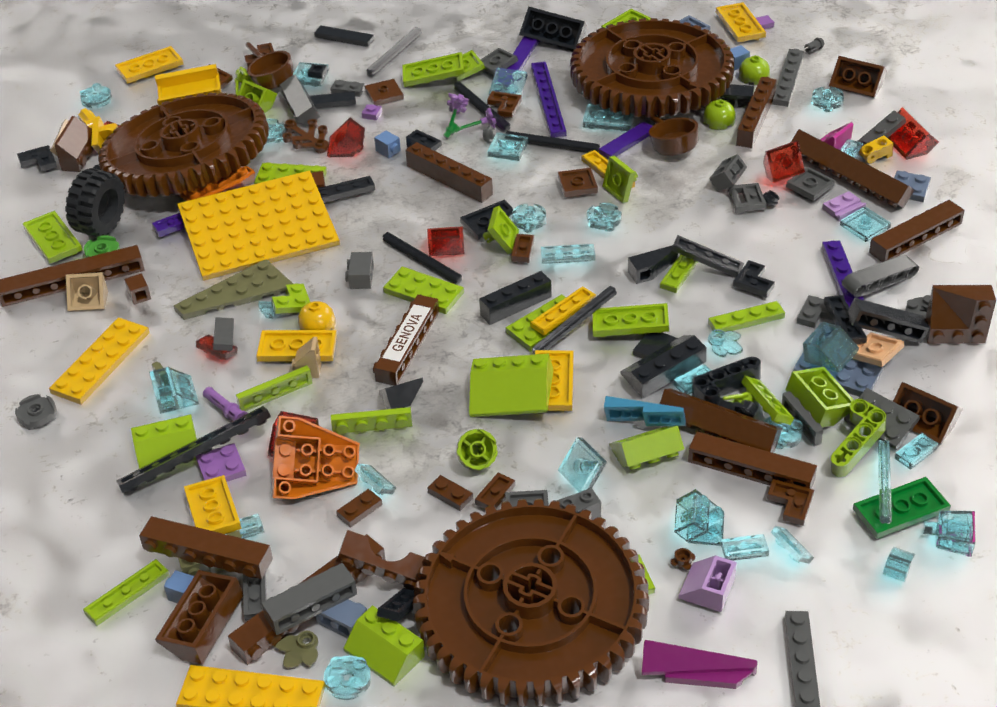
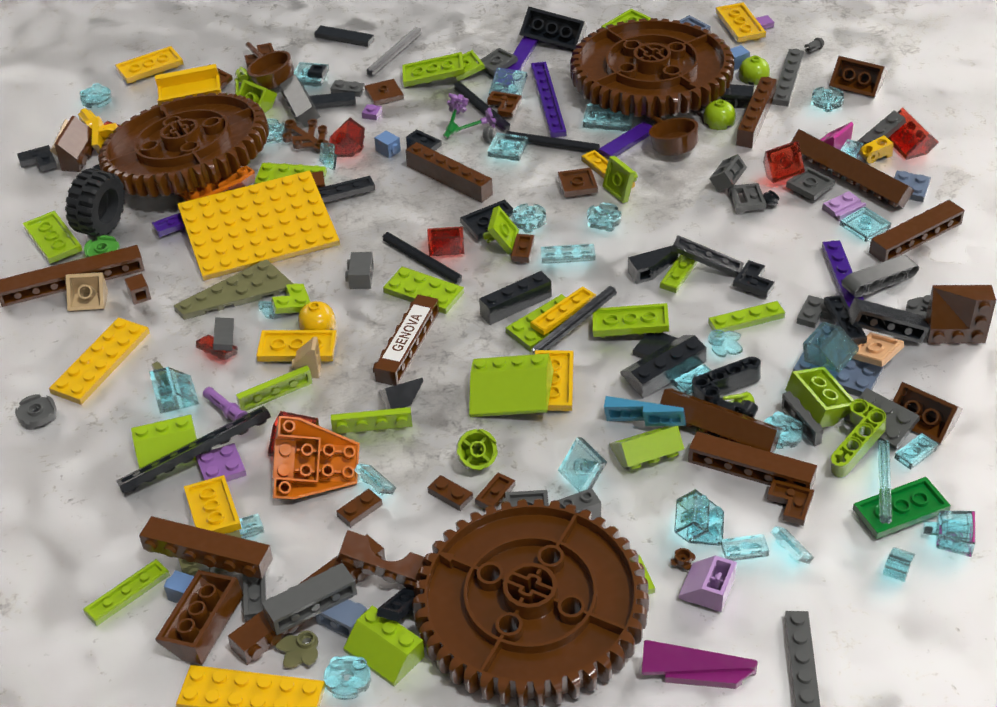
lime plate [741,376,794,425] -> none
none -> clear light blue panel [319,143,337,170]

